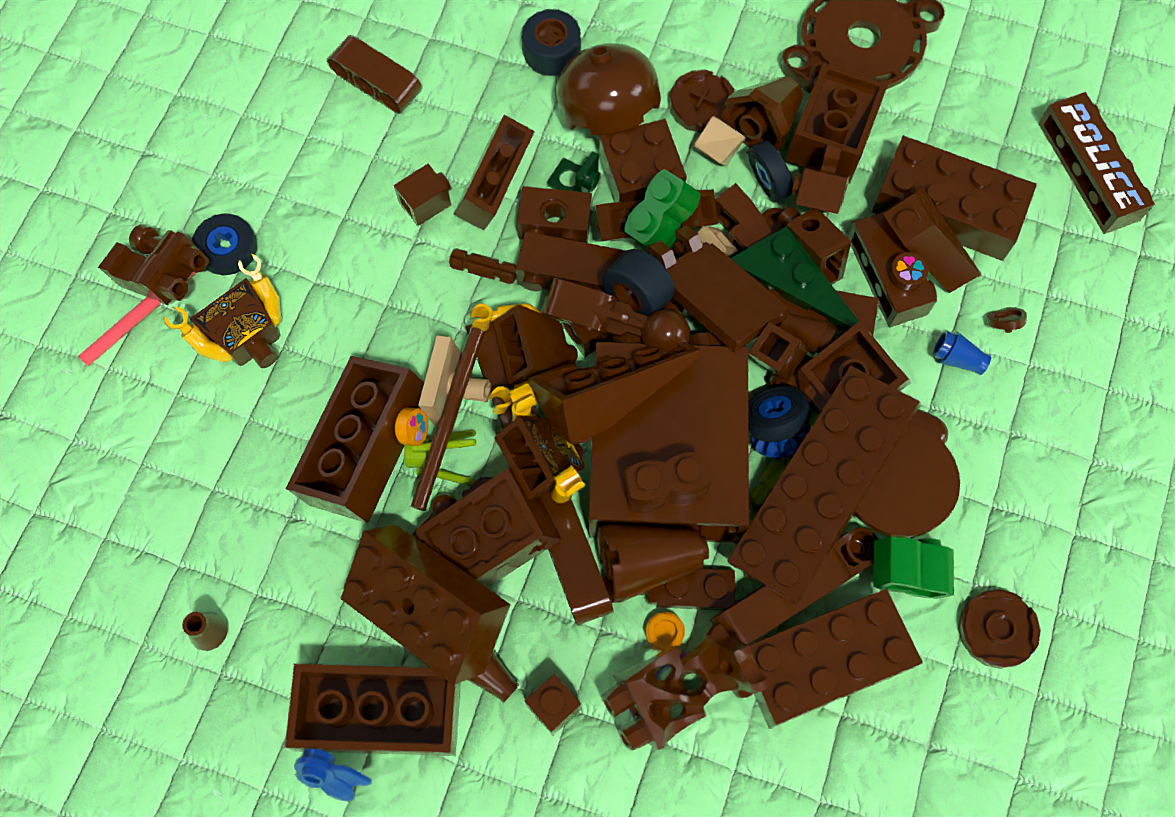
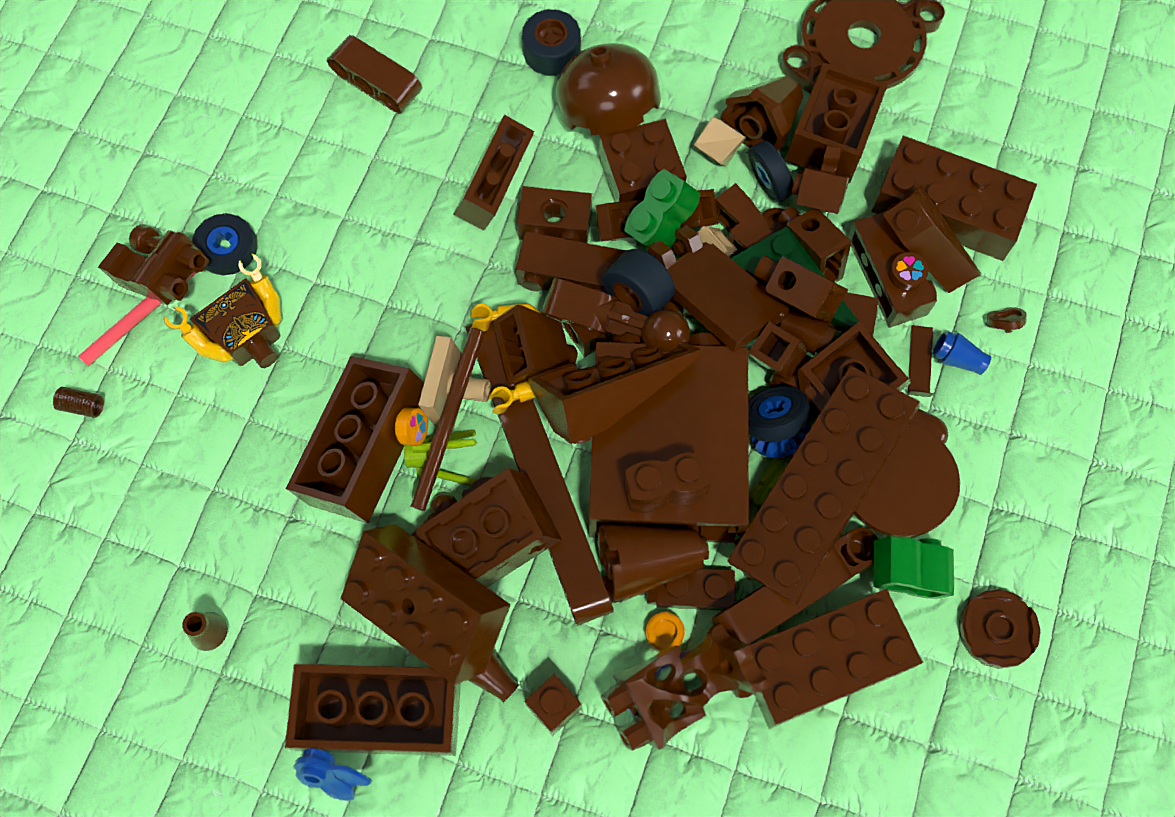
reddish brown brick [394,164,452,227] -> none
reddish brown axle [449,248,517,284] -> none
torso [494,382,585,503] -> none
dark green bracket [547,151,601,193] -> none
reddish brown tile [669,70,735,133] -> none
reddish brown brick [1038,92,1155,234] -> none
none -> reddish brown piece [53,387,104,418]
none -> reddish brown torso [754,256,848,322]
none -> reddish brown piece [908,325,934,397]

